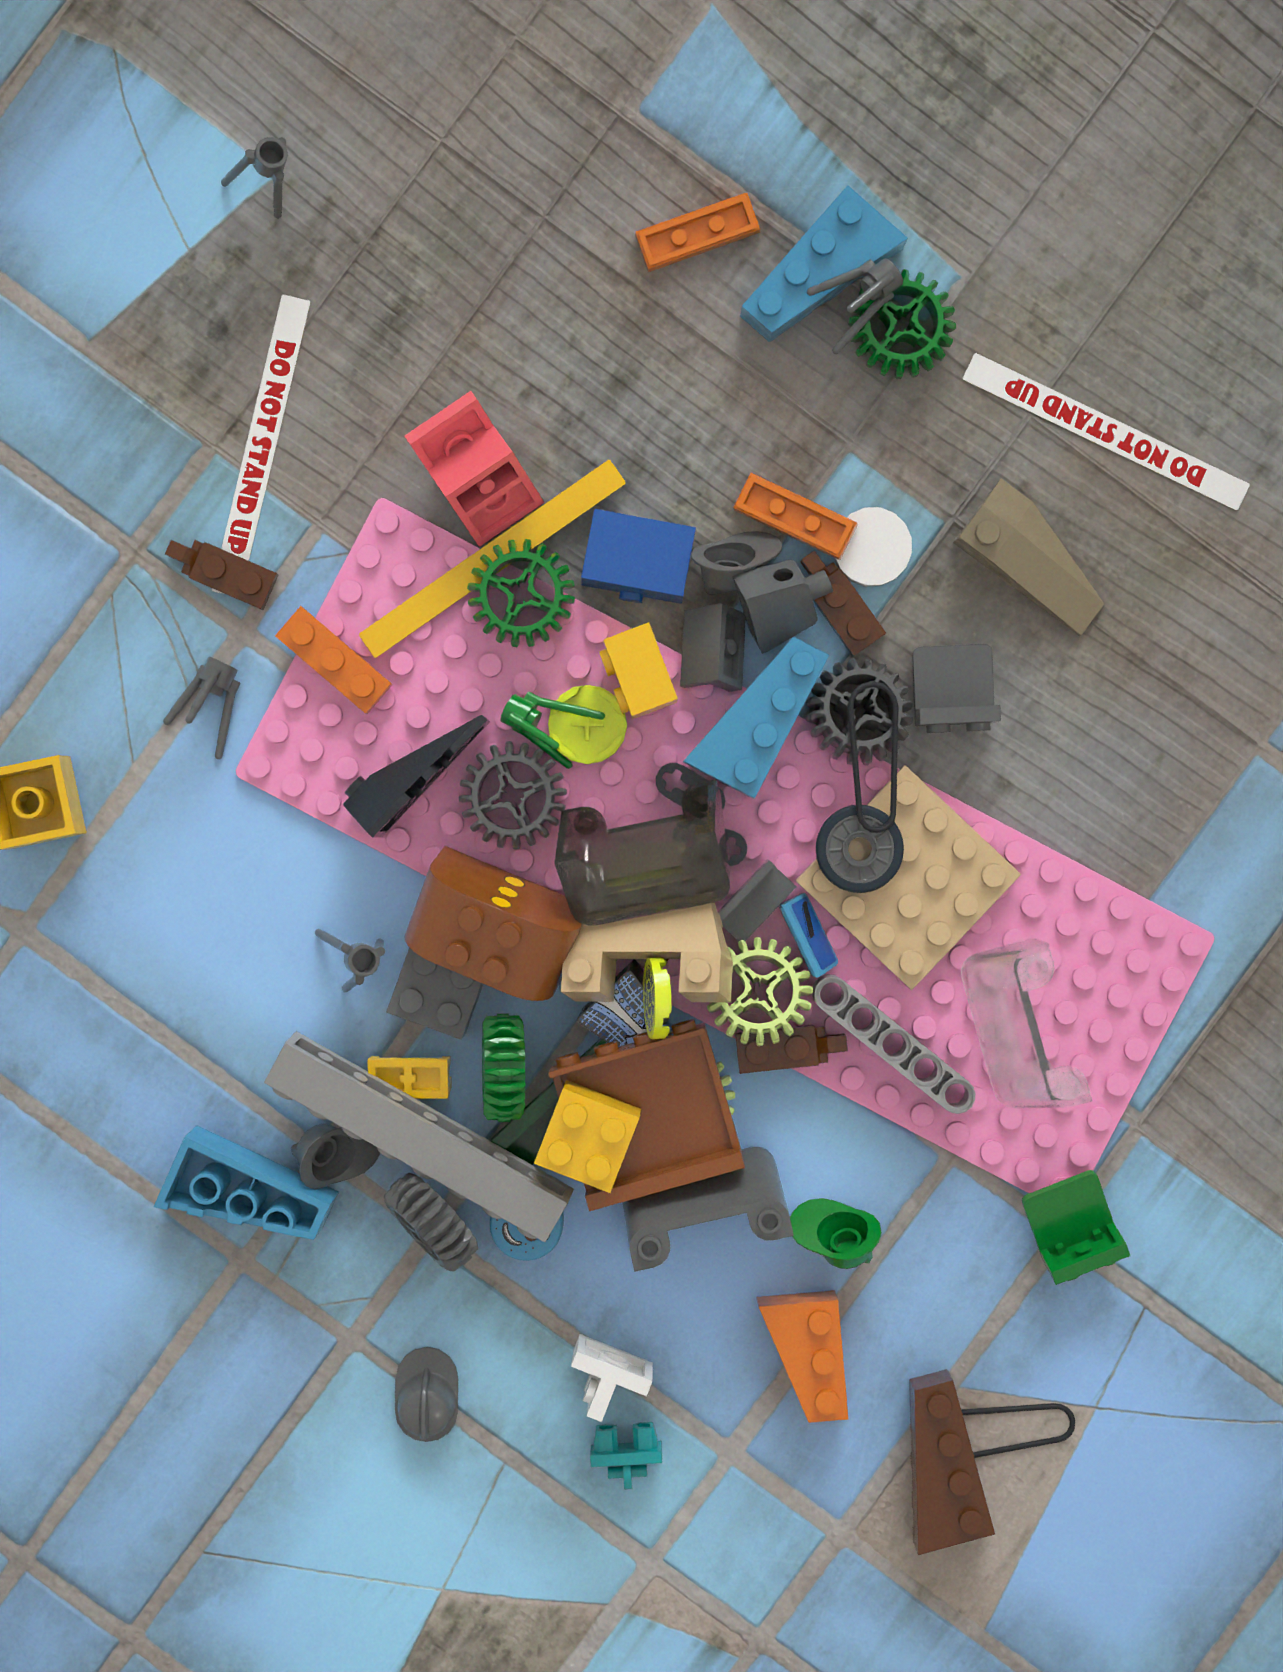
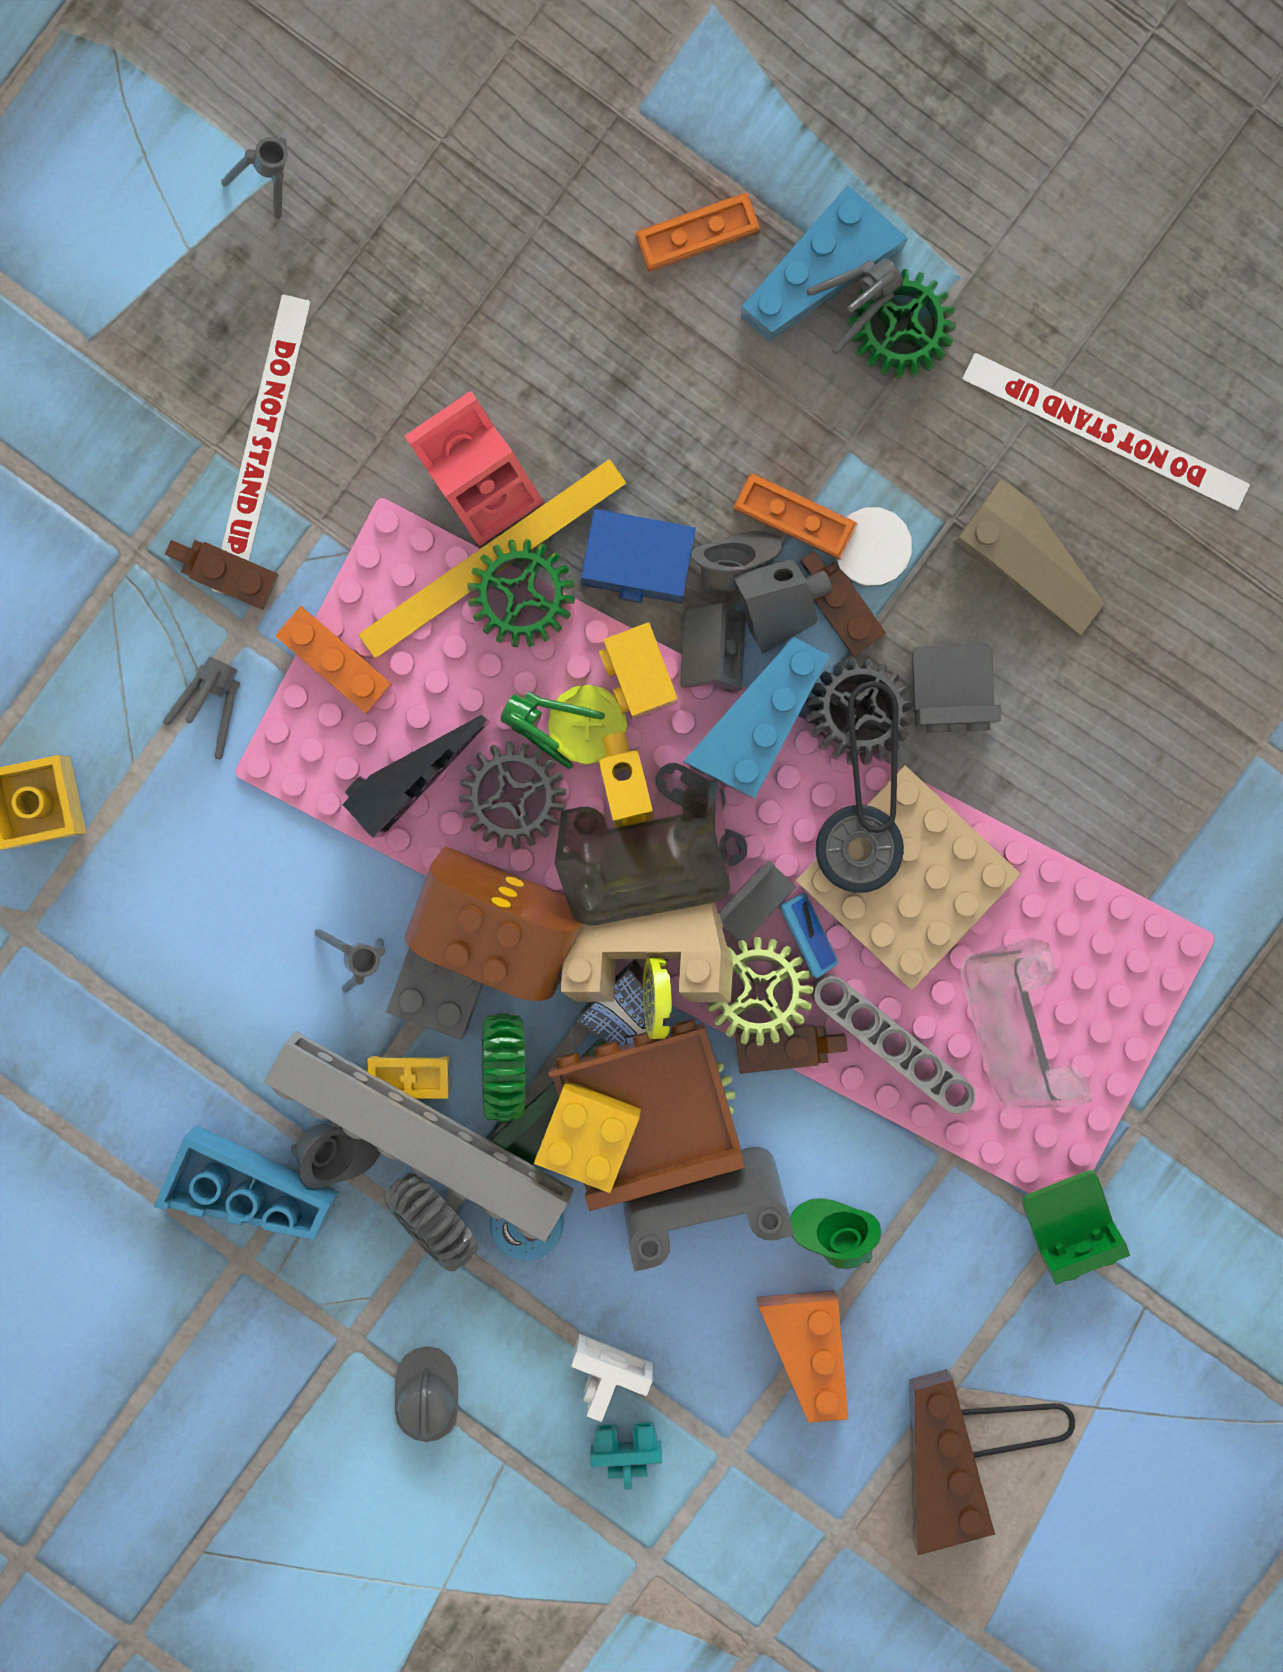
none -> yellow torso [599,732,655,829]

